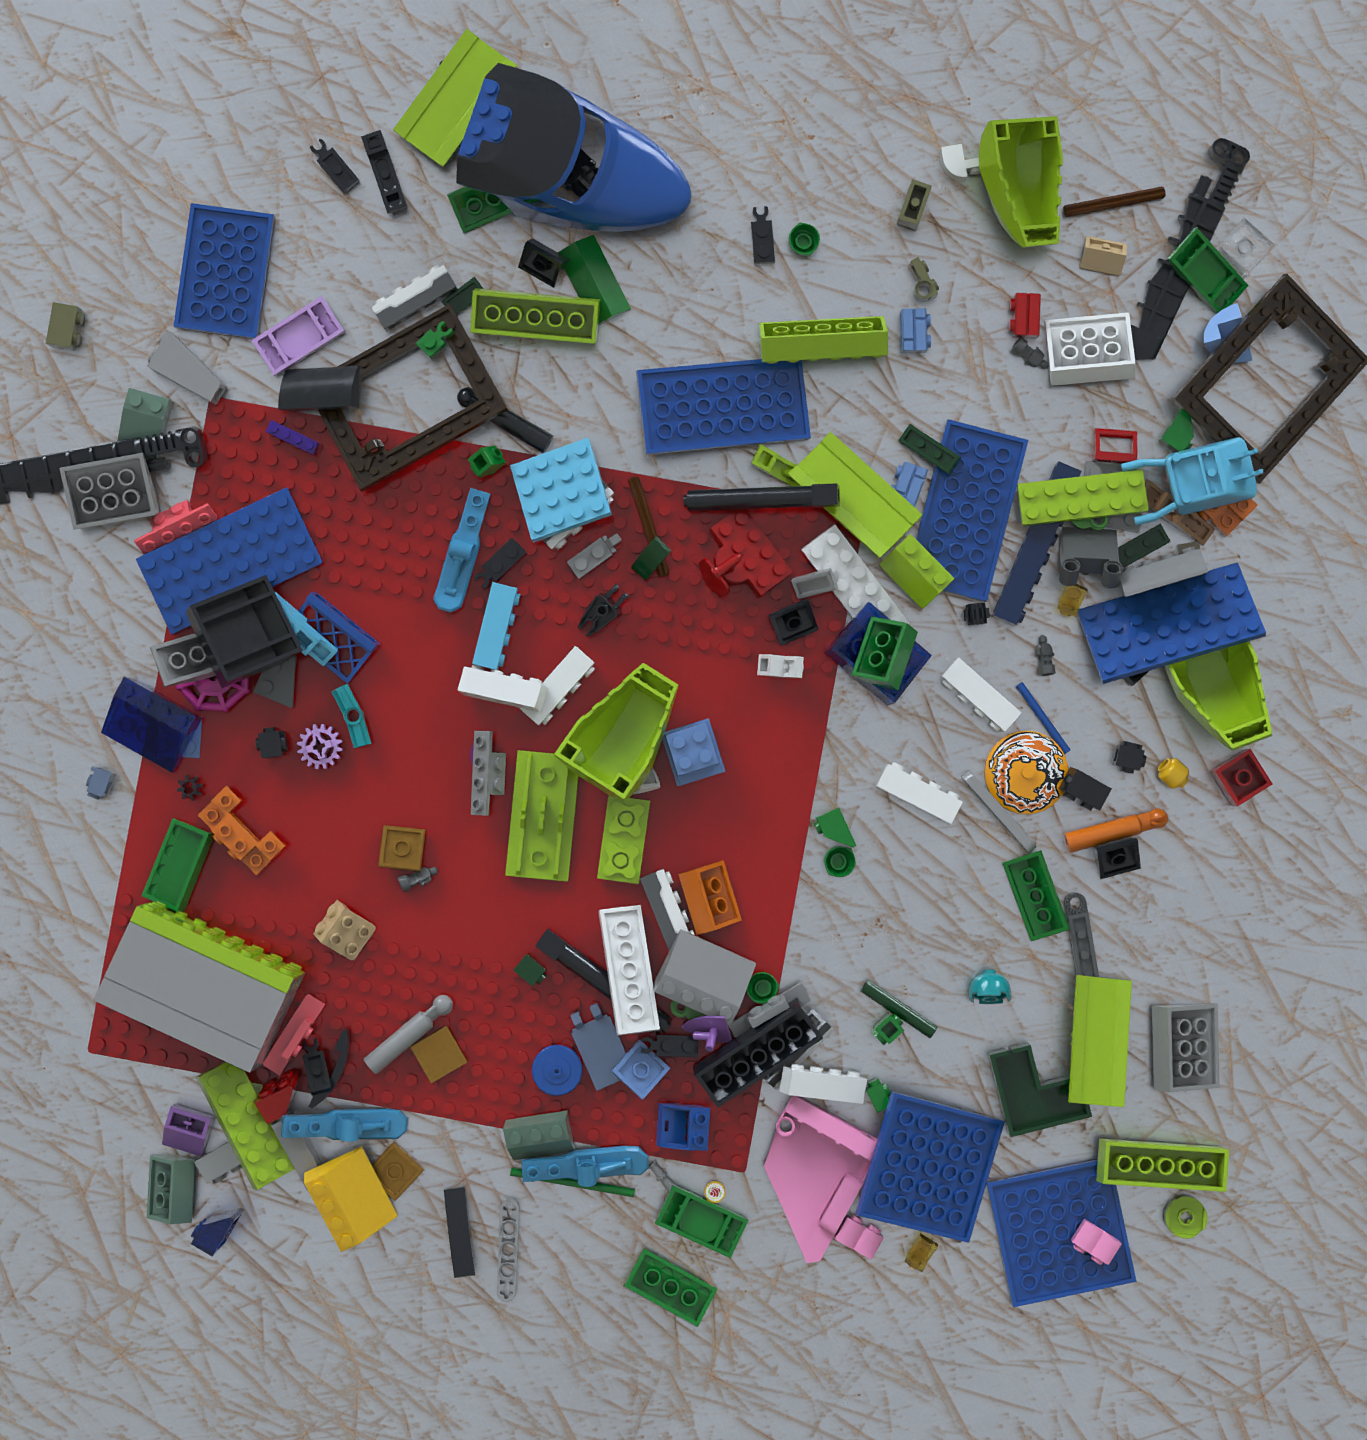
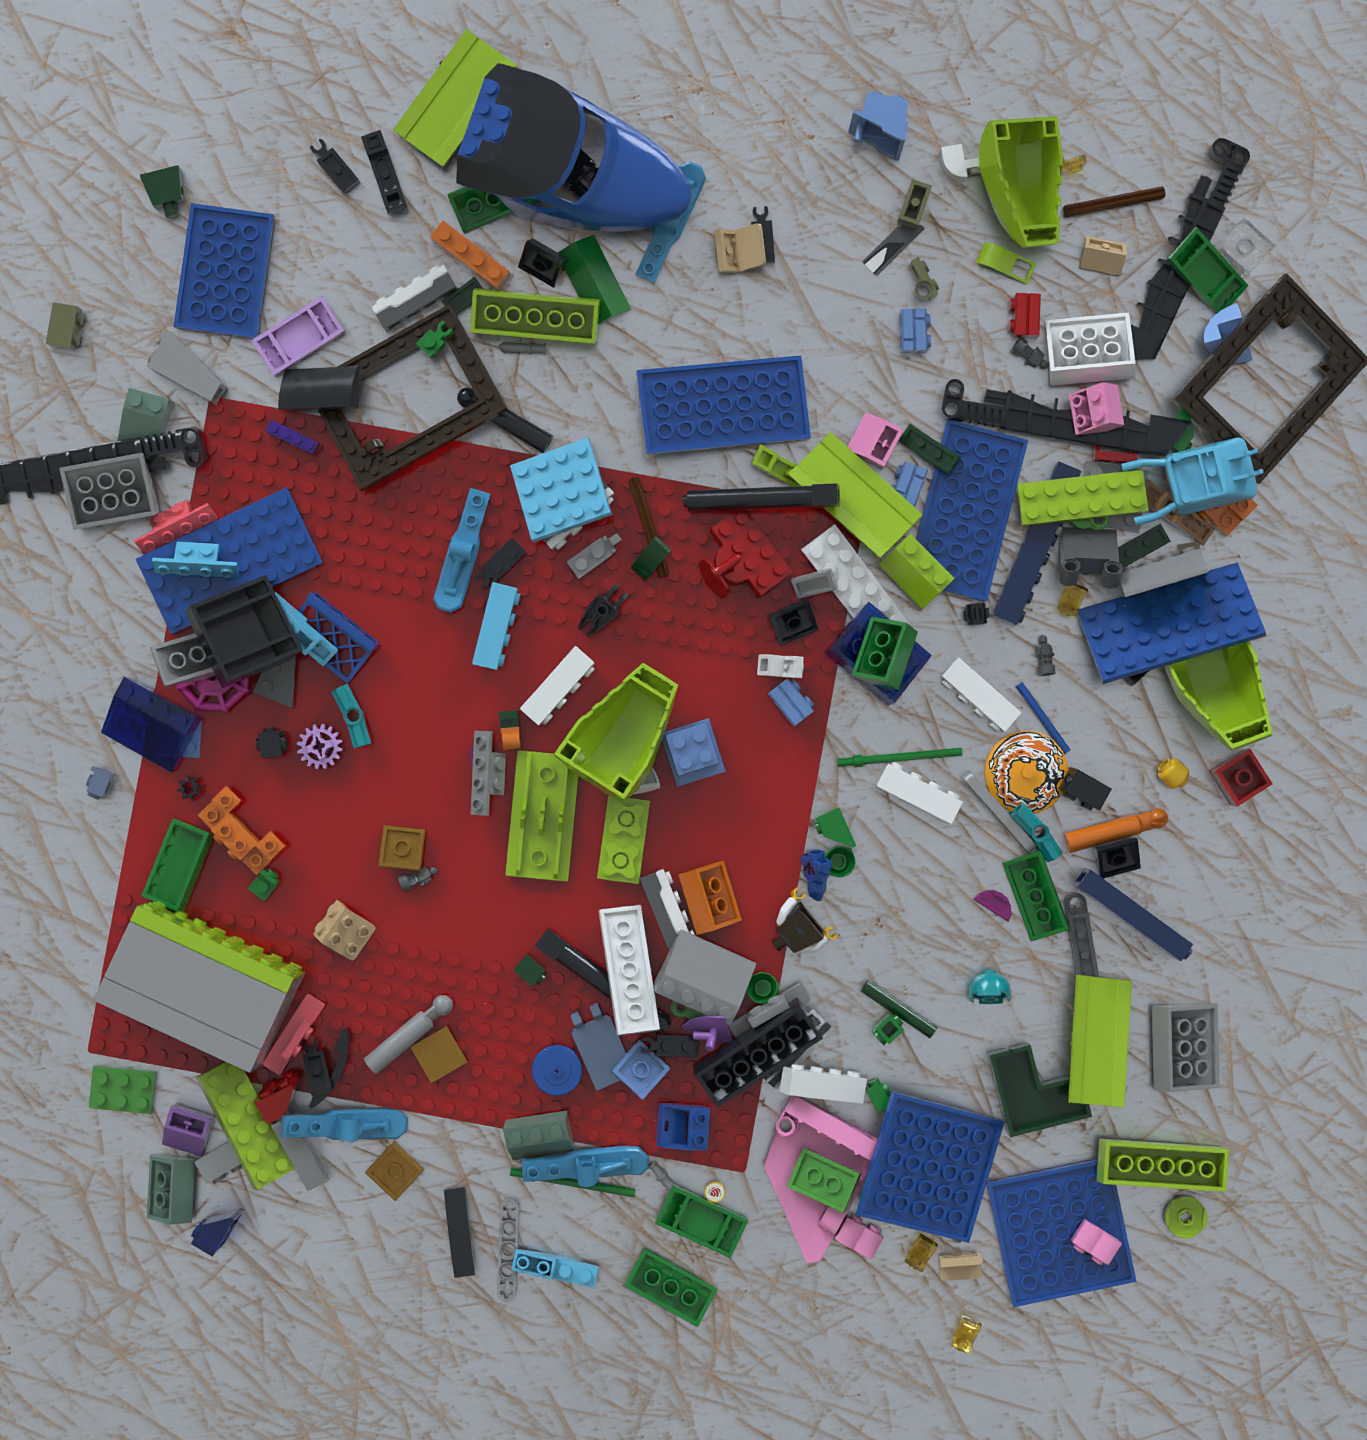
yellow slope [304,1146,398,1252] -> none
white brick [457,665,548,712] -> none
green brick [468,445,506,477] -> none
lime brick [759,316,888,364] -> none
green hat [789,222,820,258] -> none
black brick [1112,741,1147,774] -> none
none -> bright green plate [89,1066,157,1114]
none -> dark green torso [140,165,185,218]
none -> medium azure bracket [152,542,239,578]
none -> green bracket [248,868,281,902]
none -> orange brick [430,221,511,290]
none -> leg [498,710,521,751]
none -> light grey piece [499,342,546,354]
none -> medium azure slope [511,1249,600,1288]
none -> dark azure piece [635,161,706,284]
none -> tan bracket [714,223,766,273]
none -> medium blue brick [768,678,814,727]
none -> dark brown torso [772,887,838,953]
none -> bright green plate [787,1148,861,1213]
none -> blue rock [800,850,832,901]
none -> green bar [837,748,962,768]
none -> bright pink slope [847,413,904,469]
none -> medium blue piece [848,91,909,160]
none -> sticker [863,225,925,276]
none -> tan panel [938,1252,983,1281]
none -> black piece [941,379,1191,457]
none -> clear yellow bracket [951,1315,982,1354]
none -> magenta tile [973,890,1012,922]
none -> lime piece [976,242,1036,284]
none -> teal piece [1010,803,1063,862]
none -> clear yellow bracket [1060,154,1087,174]
none -> bright pink slope [1069,382,1124,435]
none -> dark blue brick [1072,868,1194,961]

